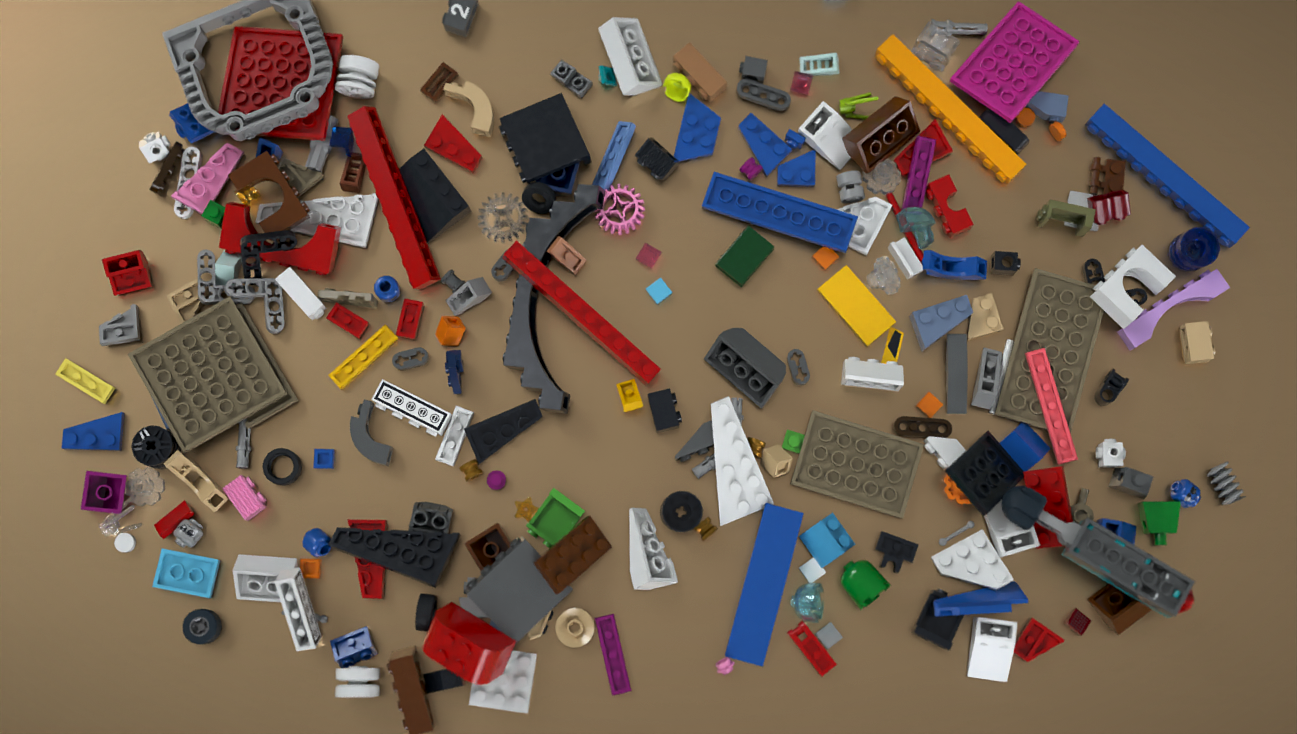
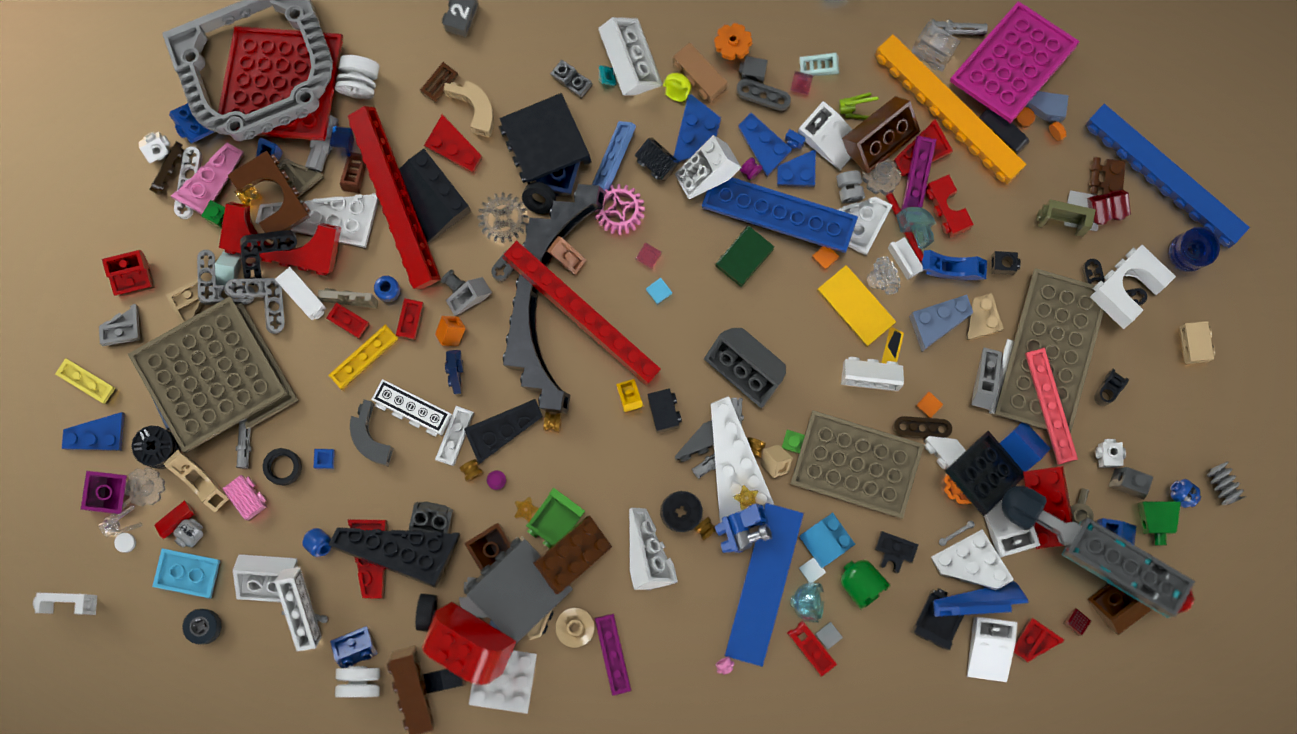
orange tile [300,559,321,579] -> none
dark grey beam [392,347,429,370] -> none
dark grey beam [787,349,810,386] -> none
dark grey slope [945,334,968,414] -> none
lavender arch [1117,269,1230,351] -> none
none -> white panel [33,593,97,615]
none -> pearl gold wheel [544,411,561,432]
none -> white slope [675,135,741,199]
none -> orange plant [714,23,752,60]
none -> blue hips [715,503,772,553]
none -> clear yellow plate [733,485,758,510]

